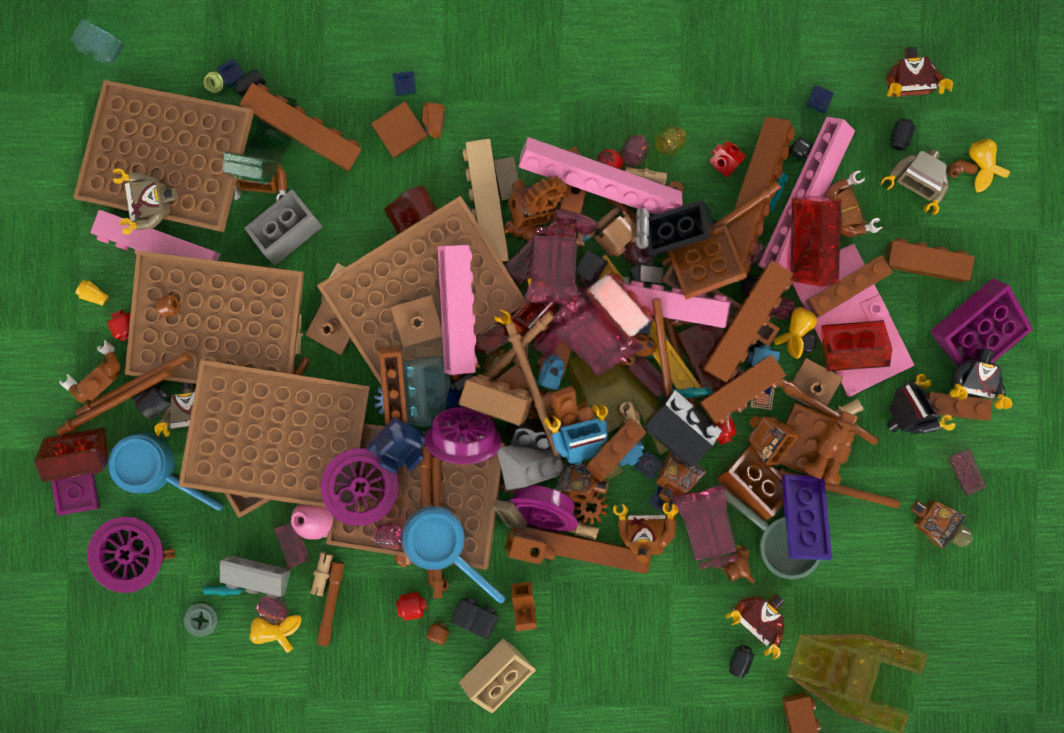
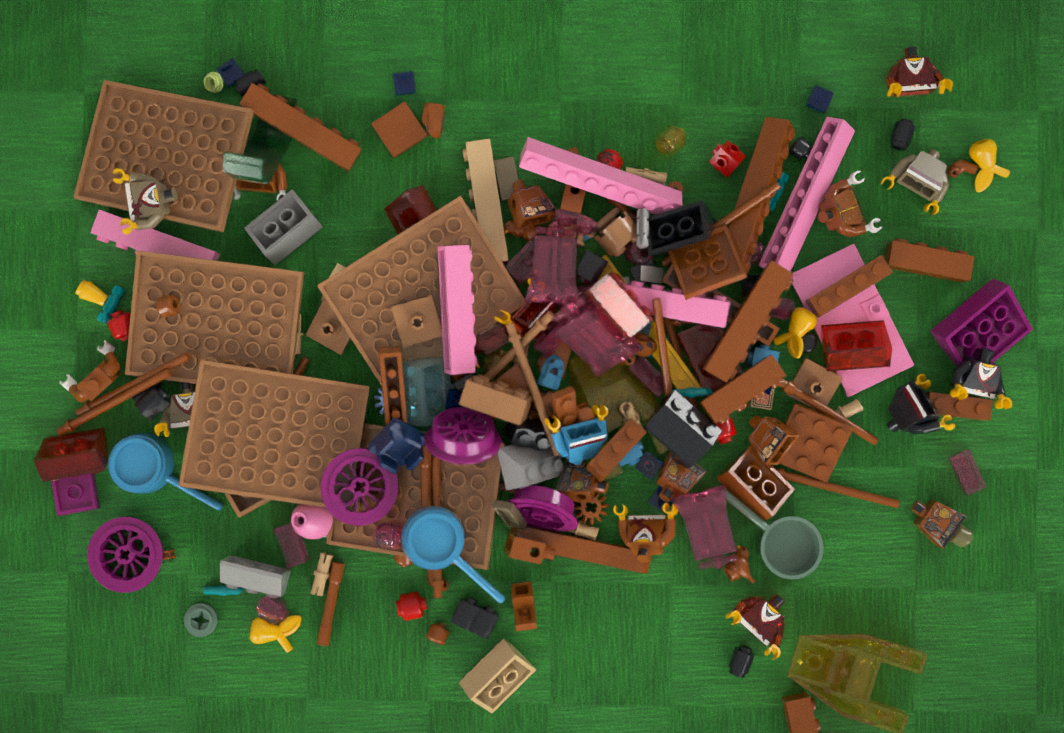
clear light blue brick [70,19,125,65] -> none
dark orange gear [523,176,567,215] -> none
head [620,134,650,166] -> none
dark purple plate [782,474,832,560] -> none
clear red brick [790,196,841,287] -> none
dark orange piece [803,411,858,485] -> none
none -> teal axle [97,285,125,324]

